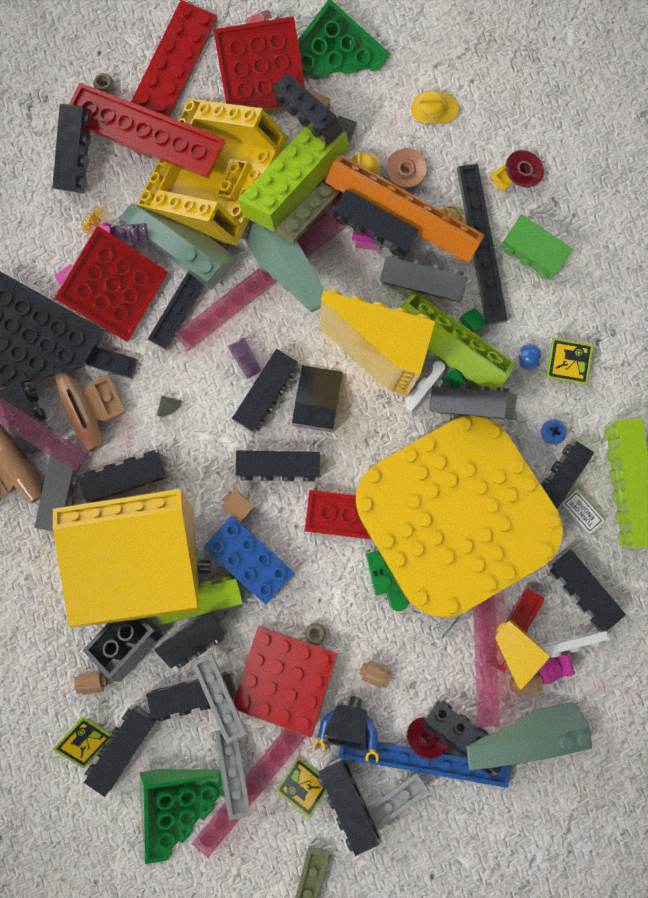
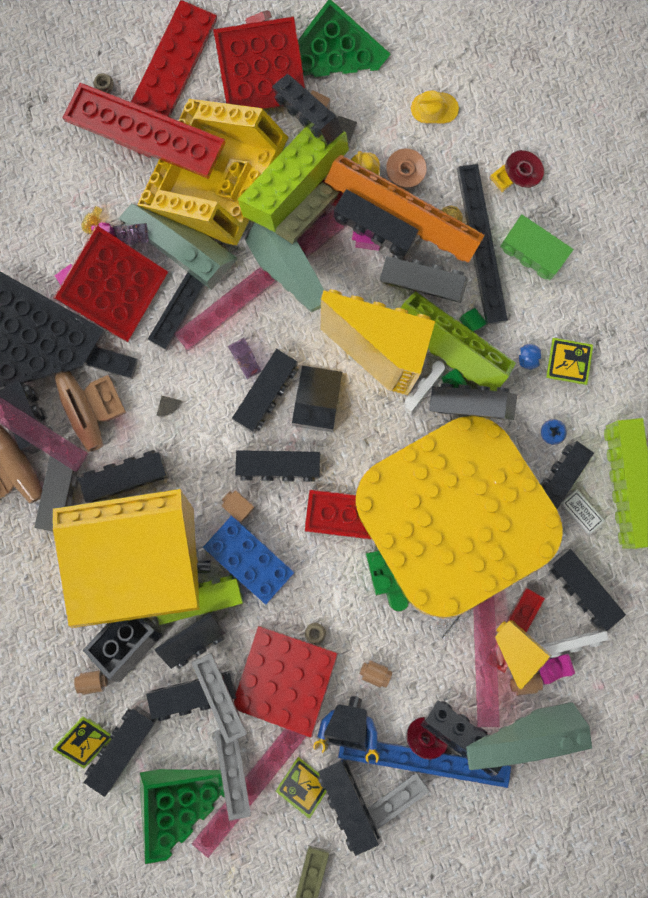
black brick [52,104,93,194] -> none

